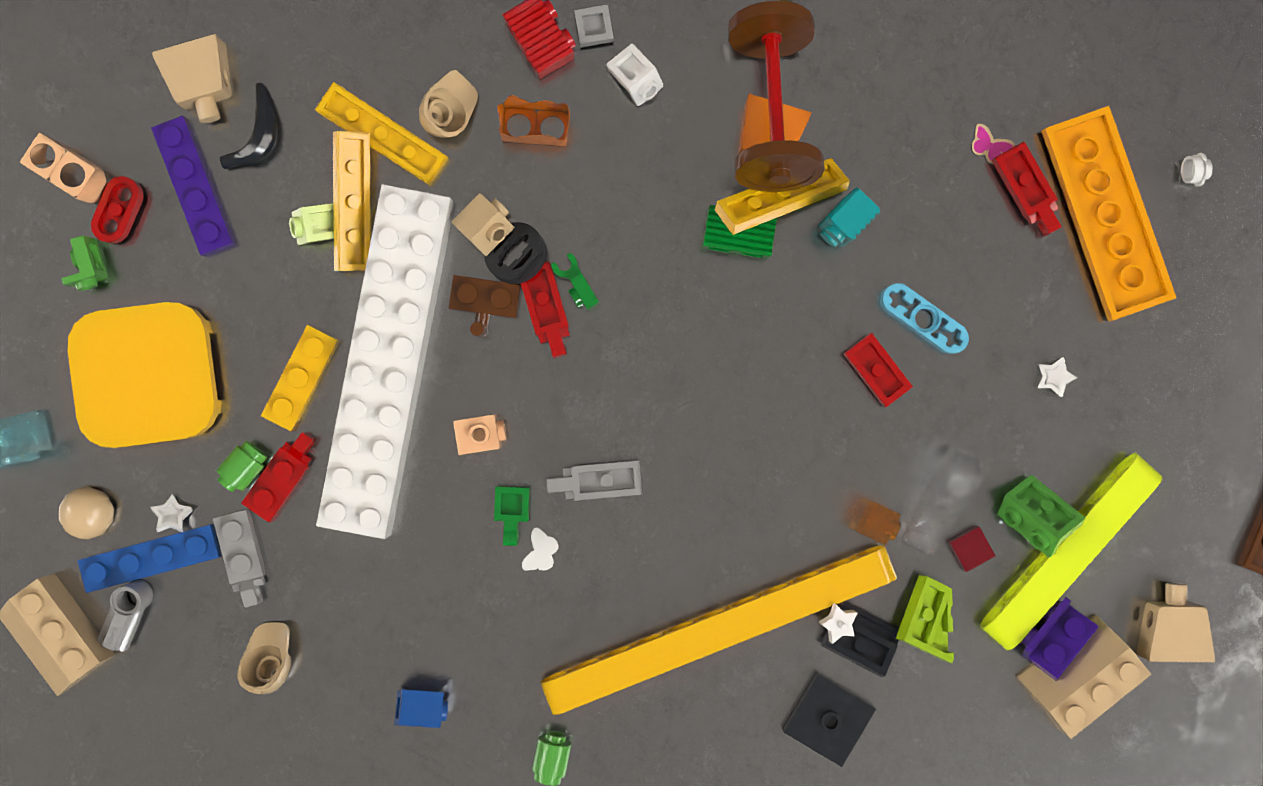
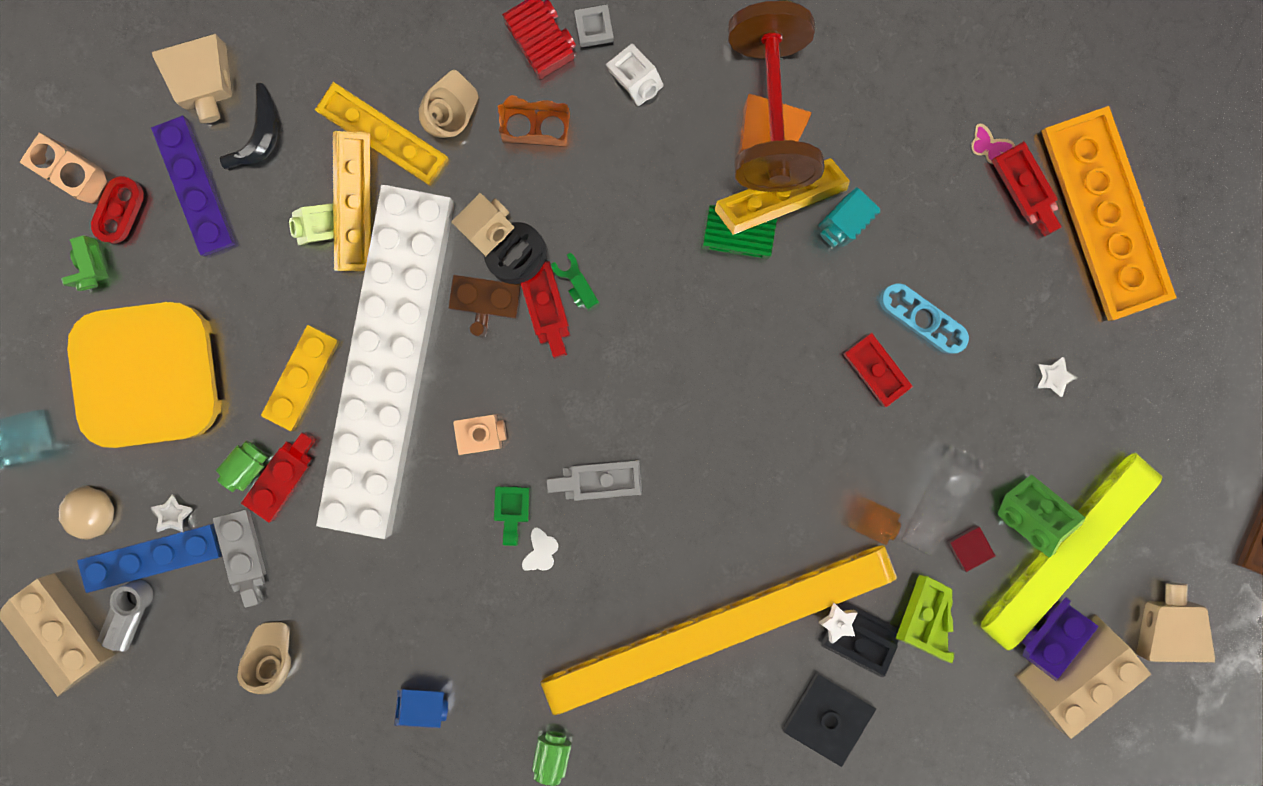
white plate [1181,153,1213,186] -> none

